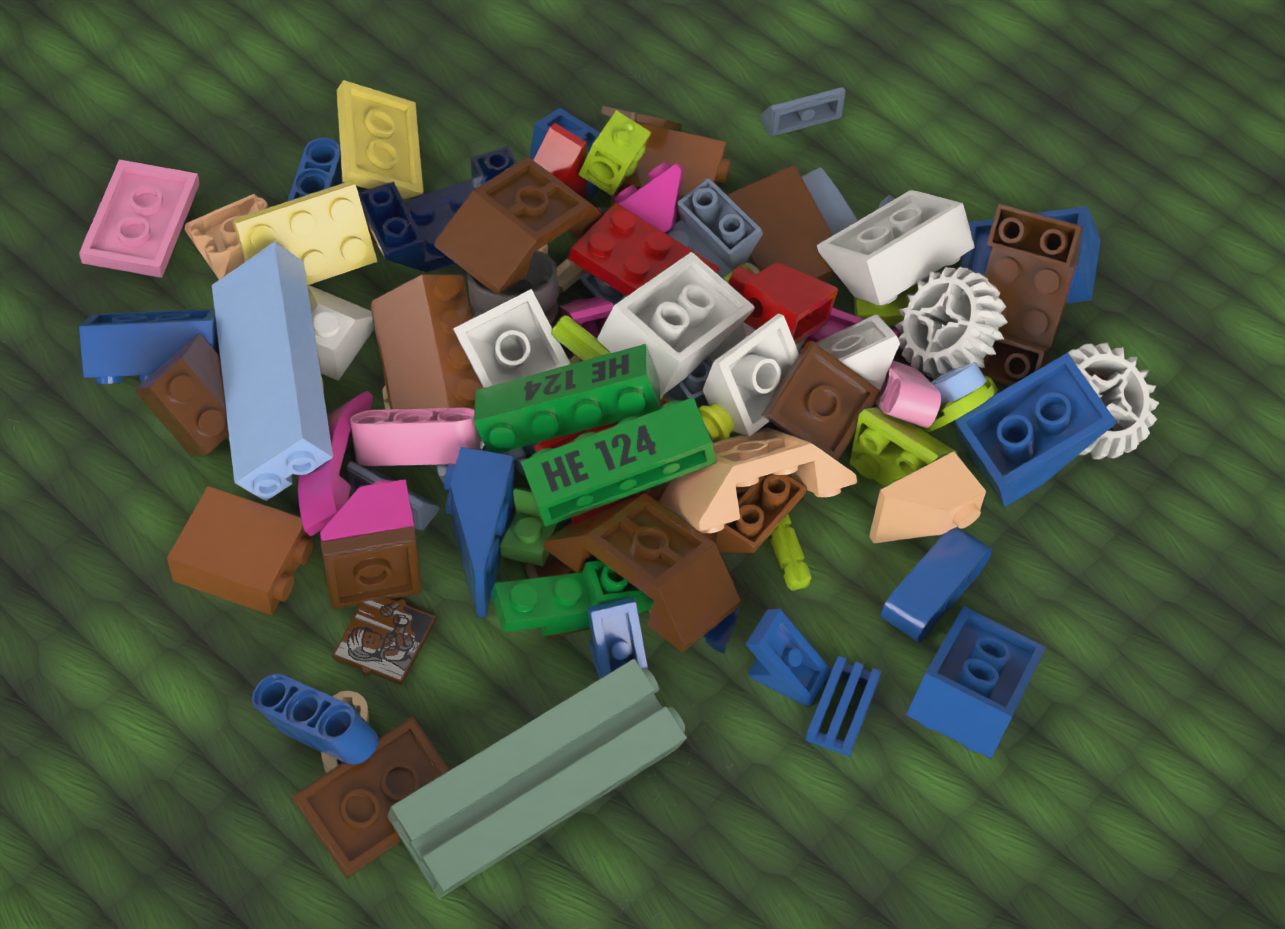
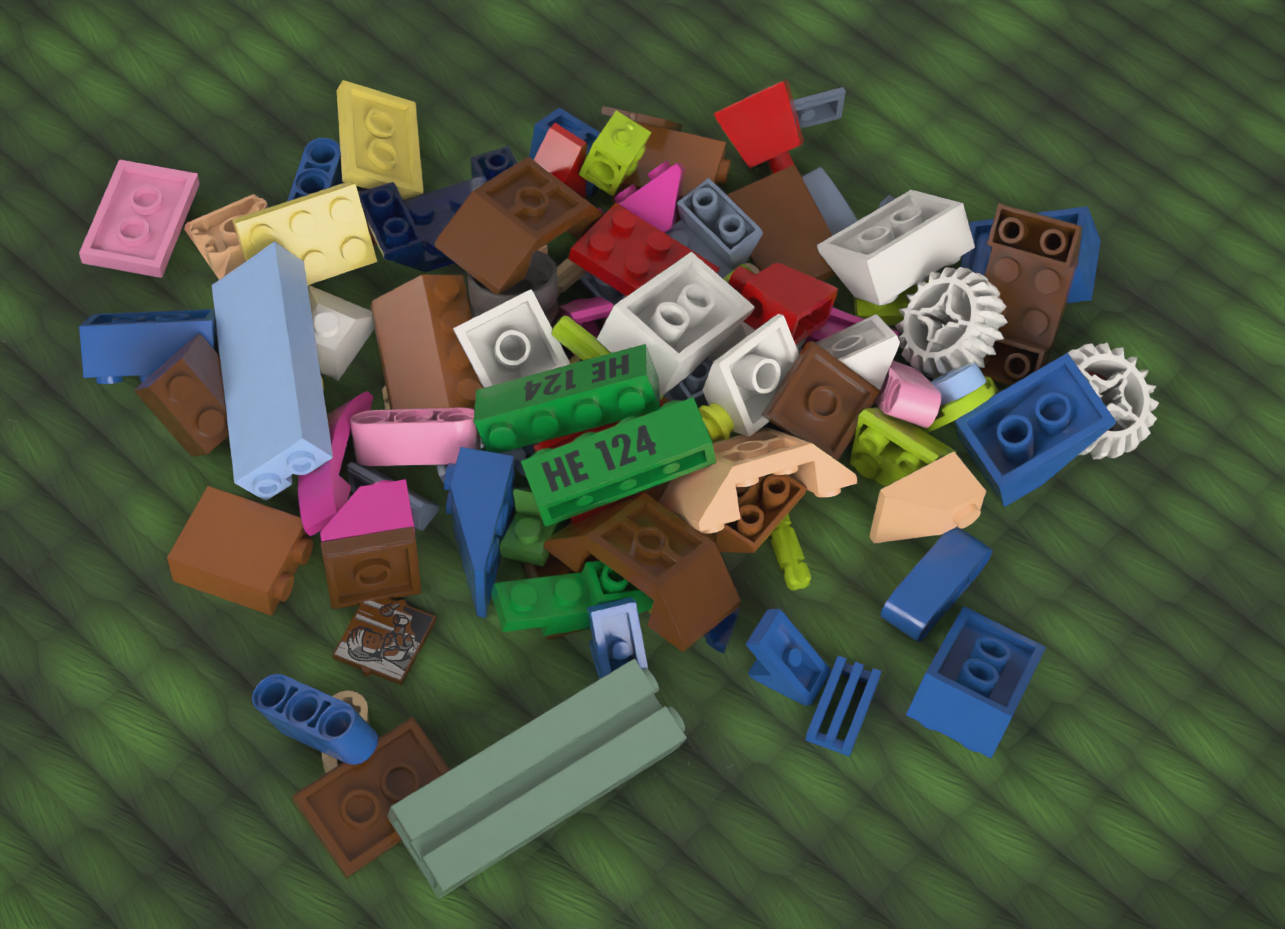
none -> red torso [714,79,804,174]

